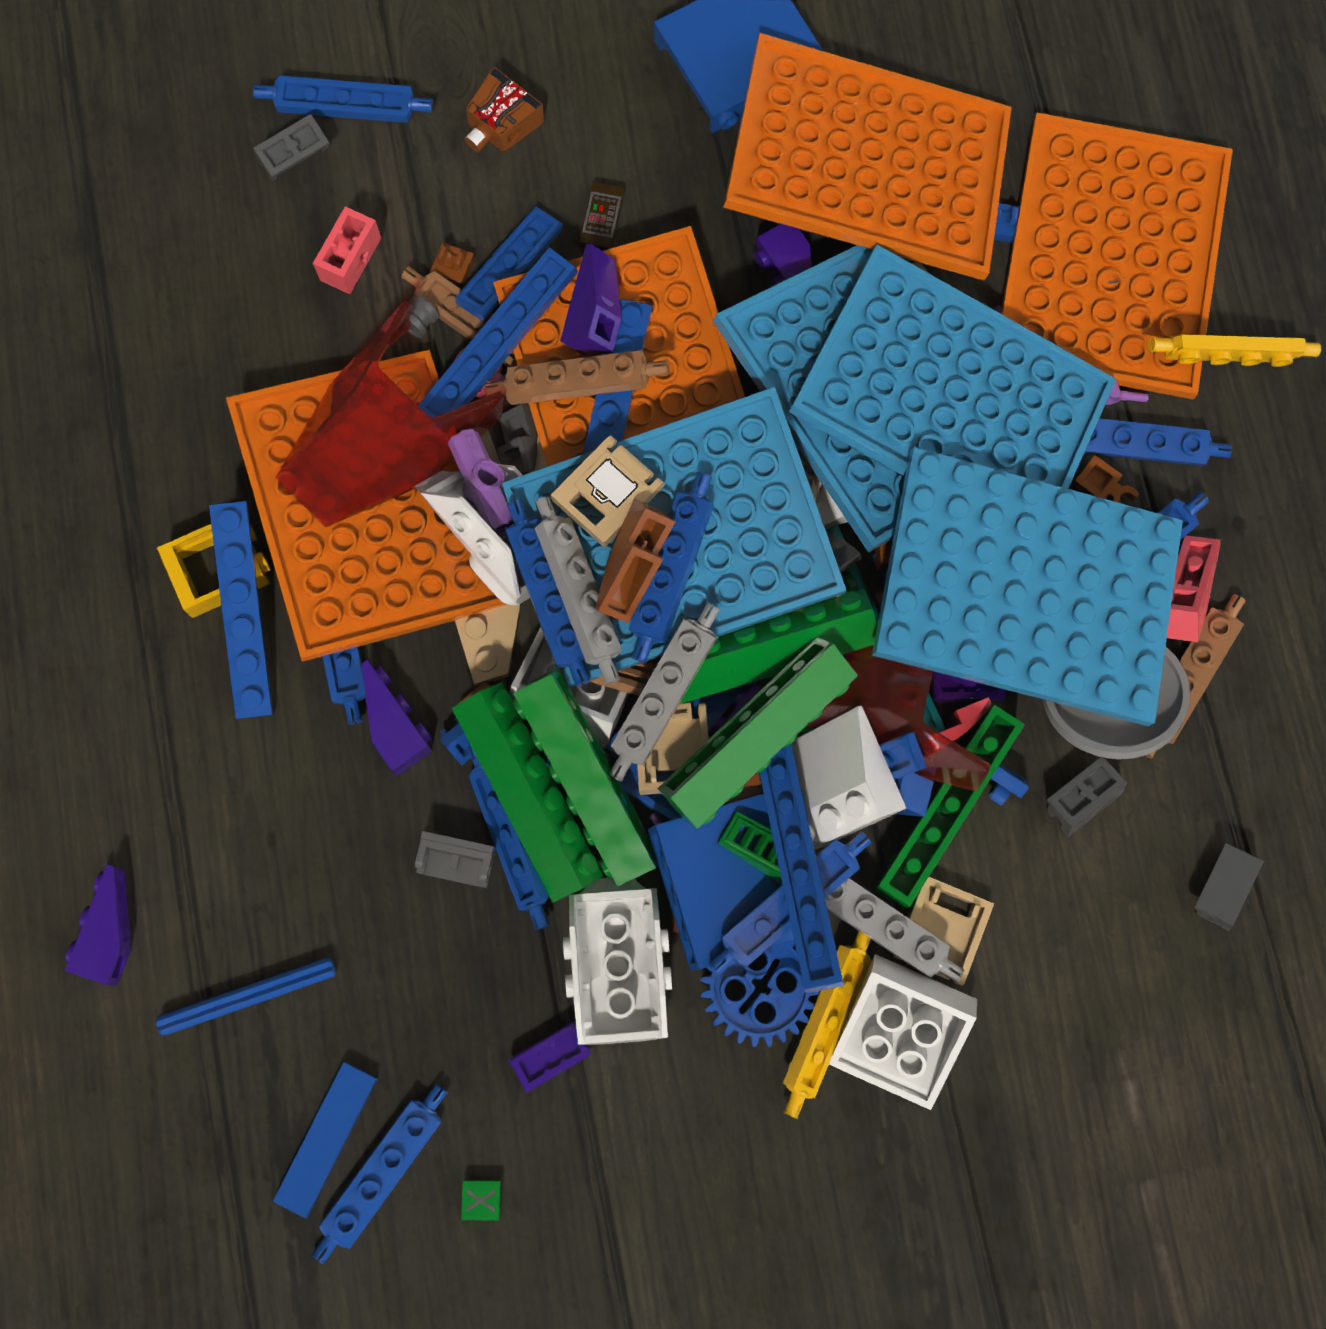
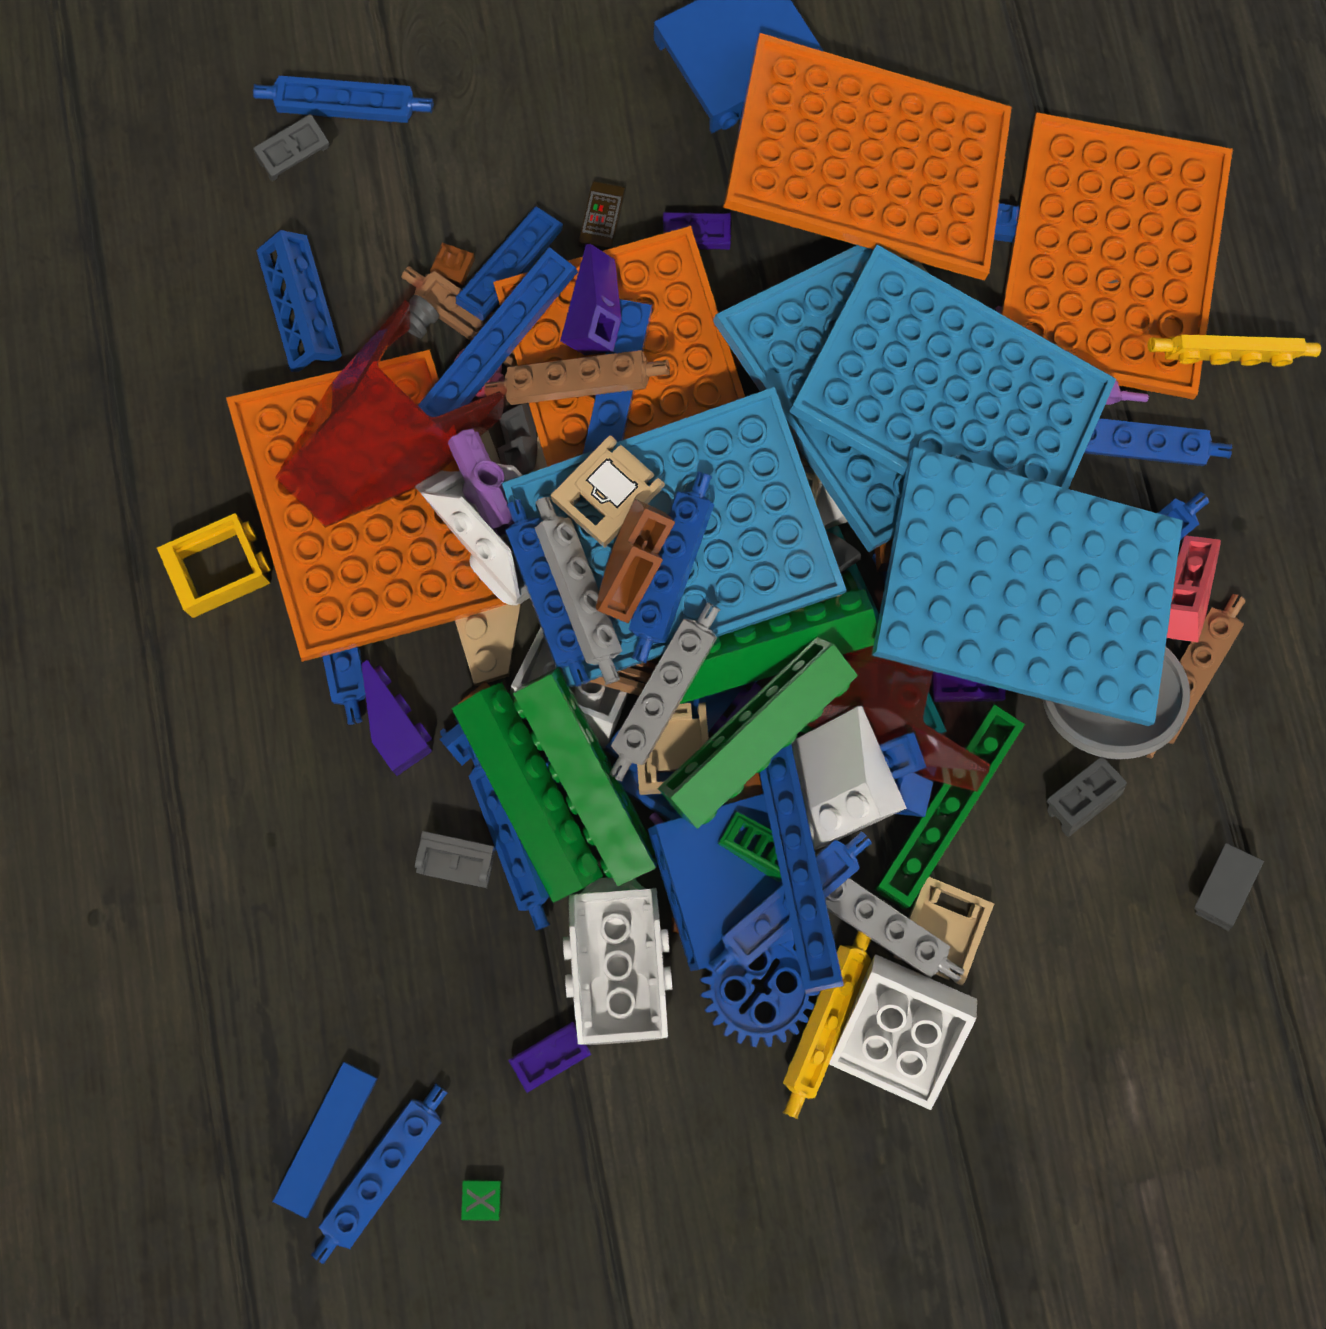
dark purple slope [65,865,131,986] -> none
blue axle [156,958,336,1035] -> none
blue plate [209,501,273,719] -> none
coral brick [313,206,382,294] -> none
torso [464,67,544,153] -> none
dark purple slope [754,224,812,286] -> none
coral slope [924,697,992,755] -> none
blue tile [989,763,1029,806] -> none
dark orange plate [1072,455,1139,504] -> none
none -> blue fence [256,230,342,372]
none -> dark purple plate [663,212,730,249]

